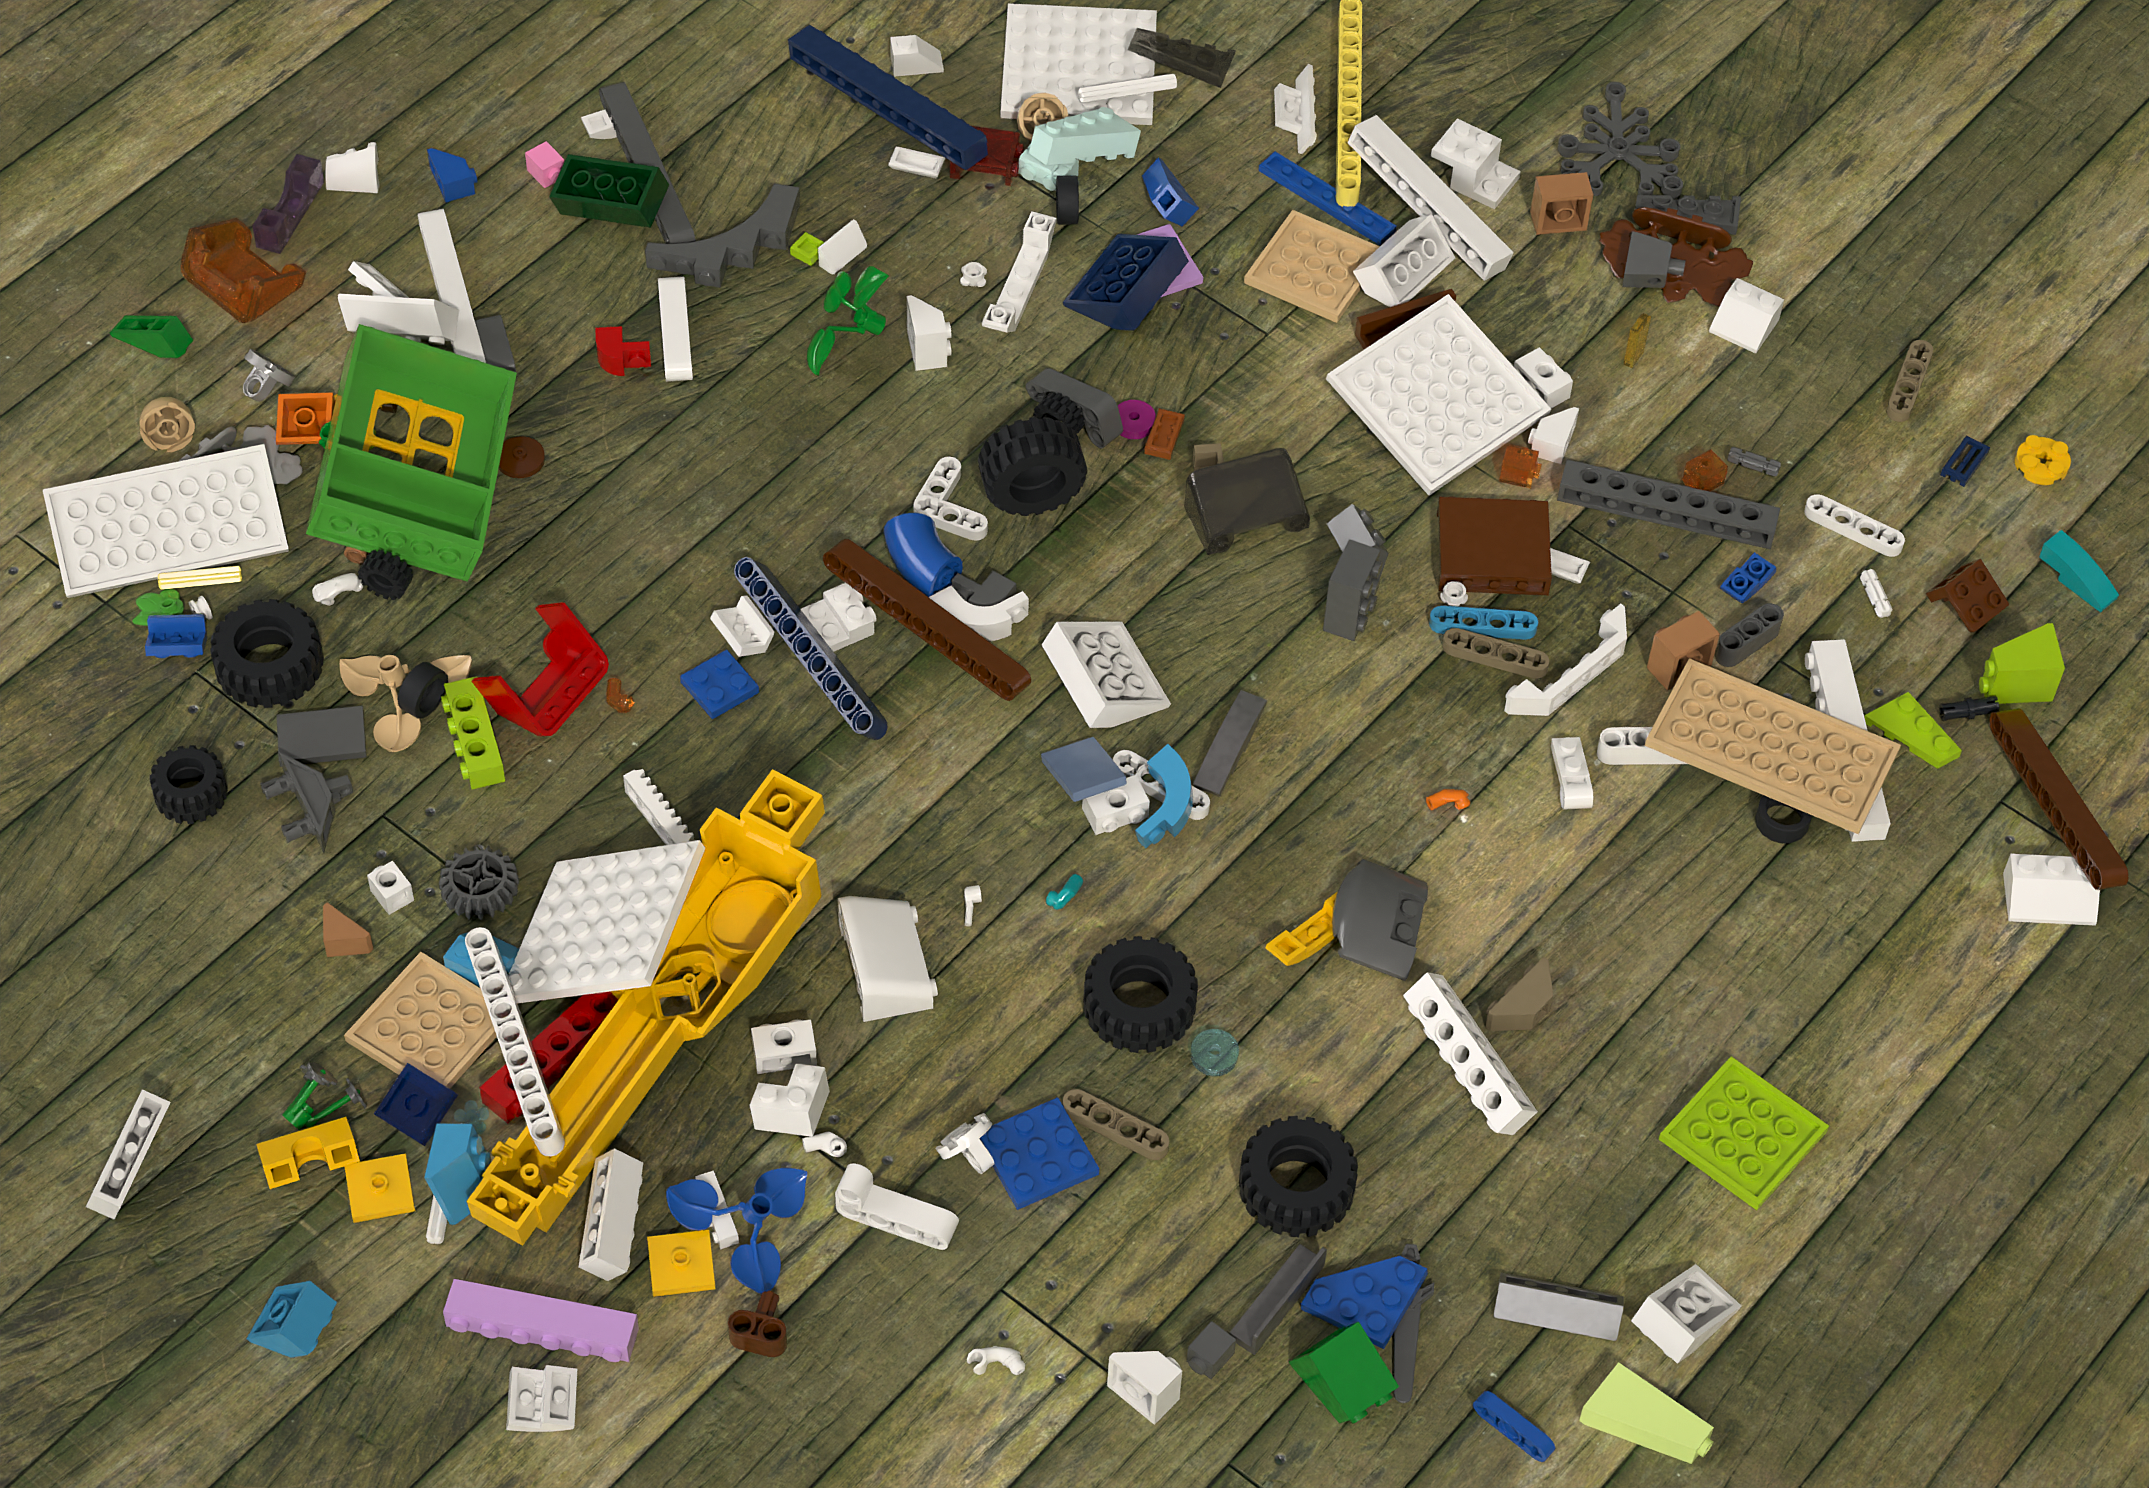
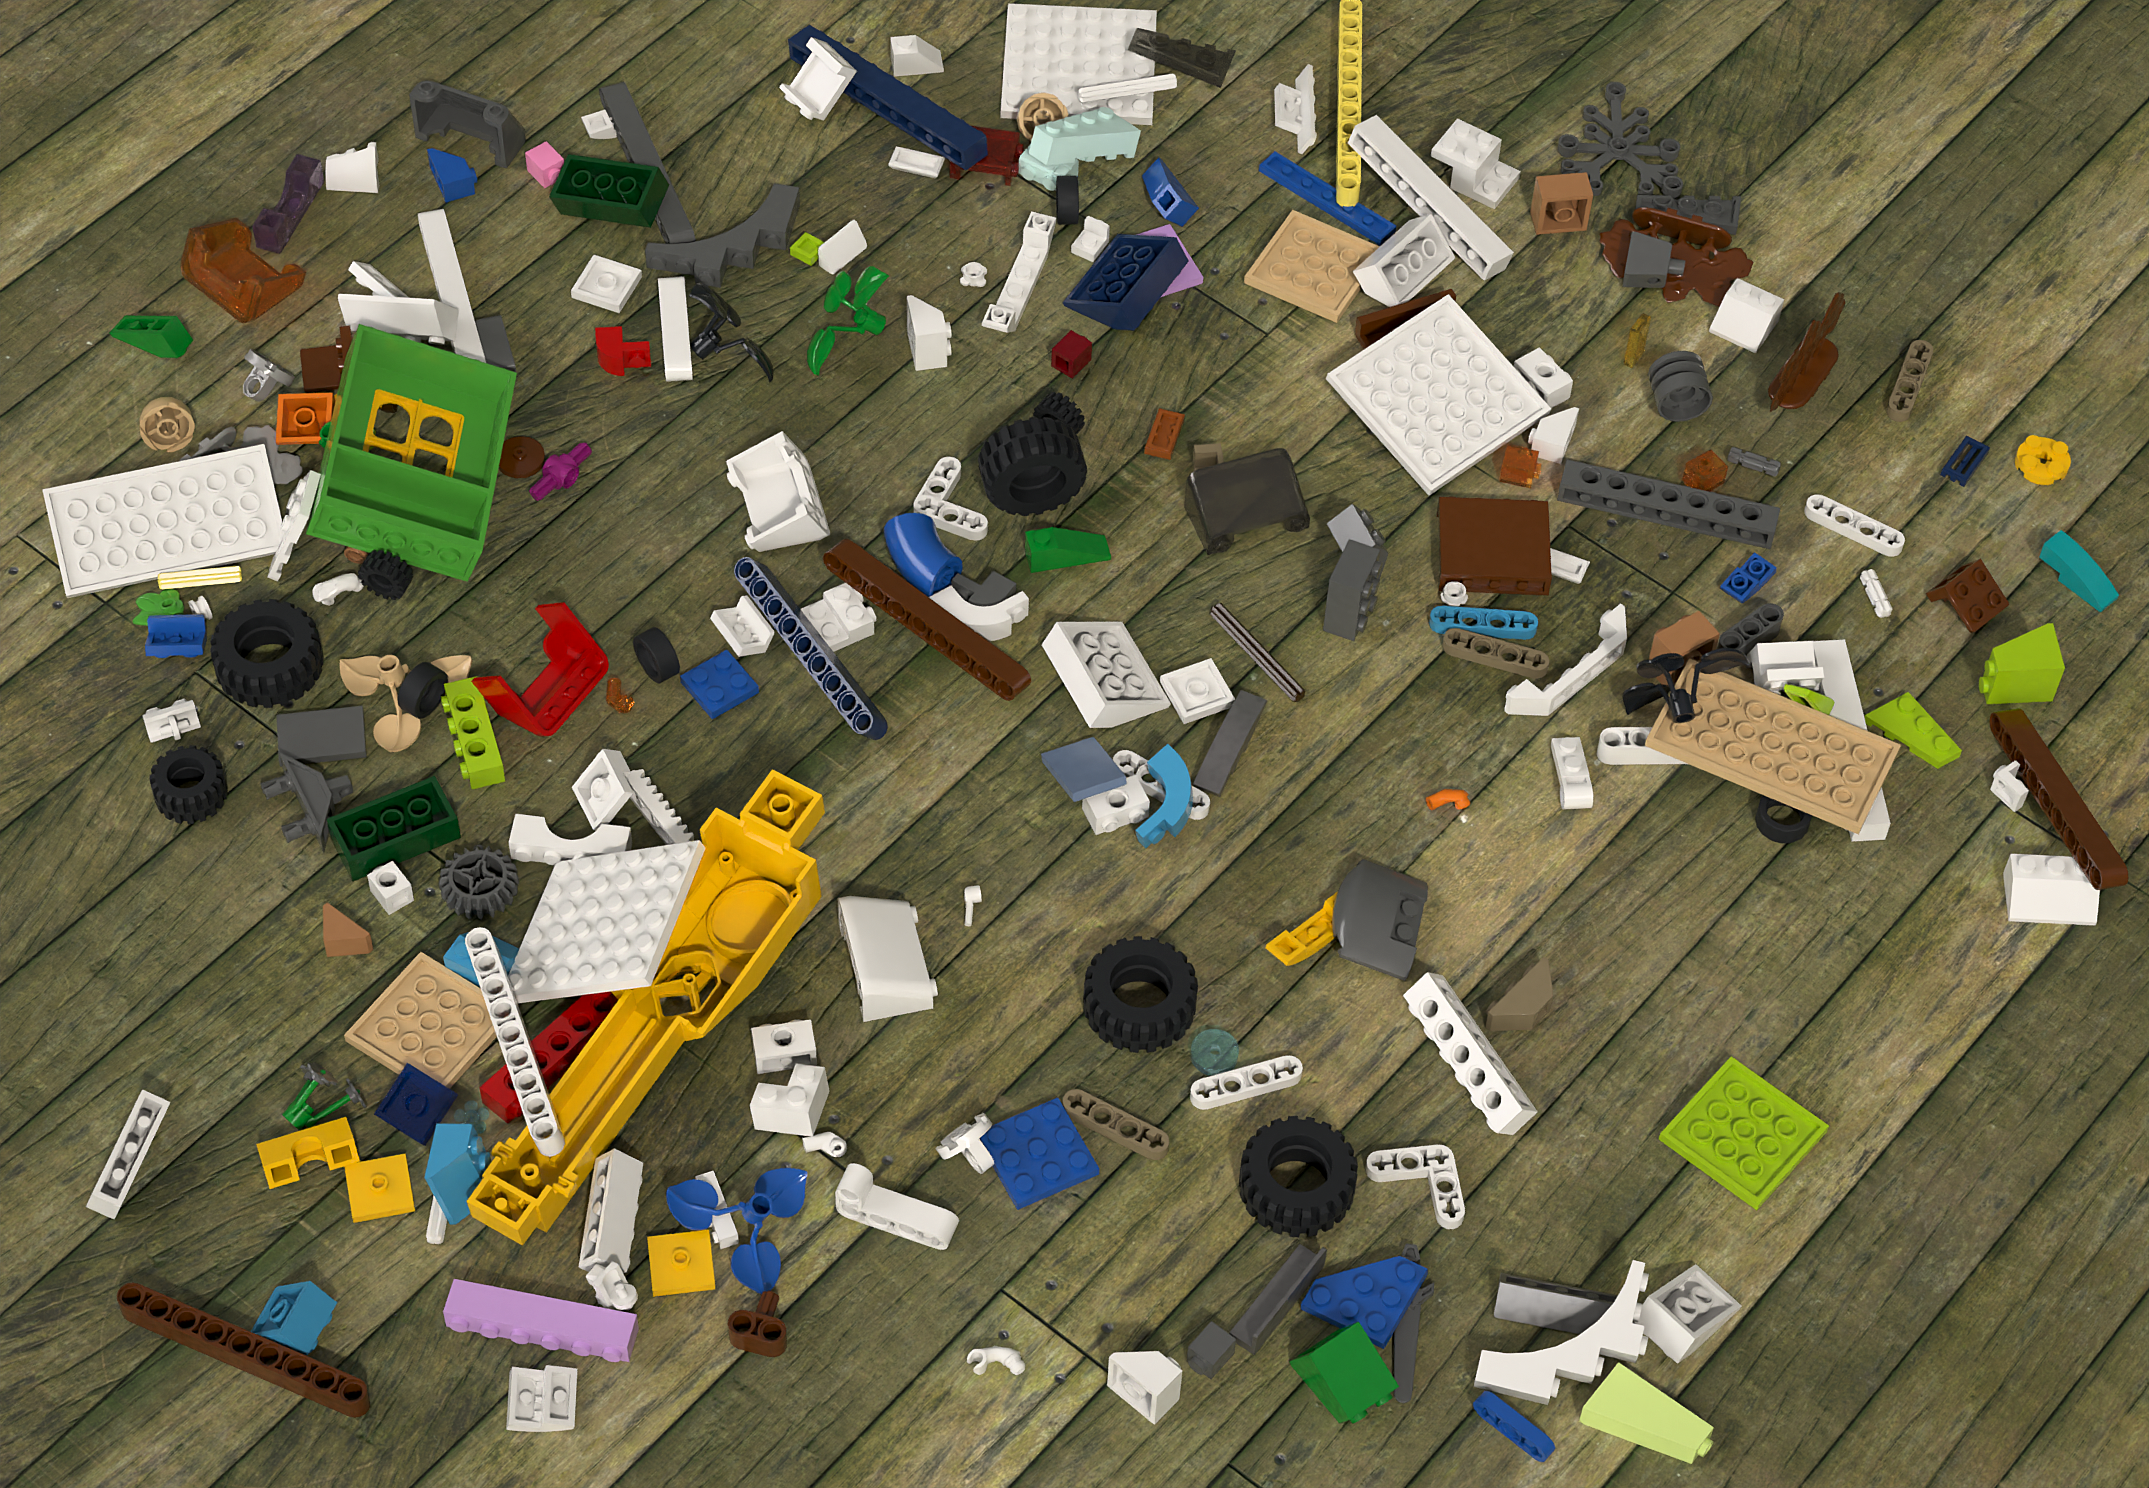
dark grey beam [1026,368,1123,449] -> none
teal arm [1046,874,1083,910] -> none
magenta piece [1118,400,1156,439] -> none
black pin [1939,695,2000,721] -> none
none -> reddish brown beam [117,1283,370,1418]
none -> white hips [142,699,201,742]
none -> white wing [267,470,321,581]
none -> reddish brown bracket [300,325,353,393]
none -> dark green brick [326,776,461,882]
none -> dark grey windscreen [409,81,526,169]
none -> white arch [509,814,632,865]
none -> magenta axle [529,442,592,501]
none -> white plate [571,255,642,313]
none -> white plate [572,749,633,831]
none -> white hips [586,1261,638,1311]
none -> black tyre [633,627,680,684]
none -> black plant [689,282,773,383]
none -> white windscreen [726,431,830,552]
none -> white panel [779,37,857,121]
none -> green slope [1025,527,1111,573]
none -> dark red brick [1051,330,1092,379]
none -> white bracket [1071,216,1110,263]
none -> white plate [1160,658,1235,724]
none -> white beam [1190,1056,1303,1110]
none -> axle [1210,603,1306,702]
none -> white beam [1365,1145,1465,1229]
none -> white arch [1474,1260,1649,1405]
none -> black plant [1622,648,1750,723]
none -> dark grey wheel [1648,351,1713,422]
none -> white bracket [1746,641,1824,696]
none -> reddish brown plant [1768,292,1845,412]
none -> lime slope [1783,684,1835,715]
none -> white bracket [1990,761,2029,812]

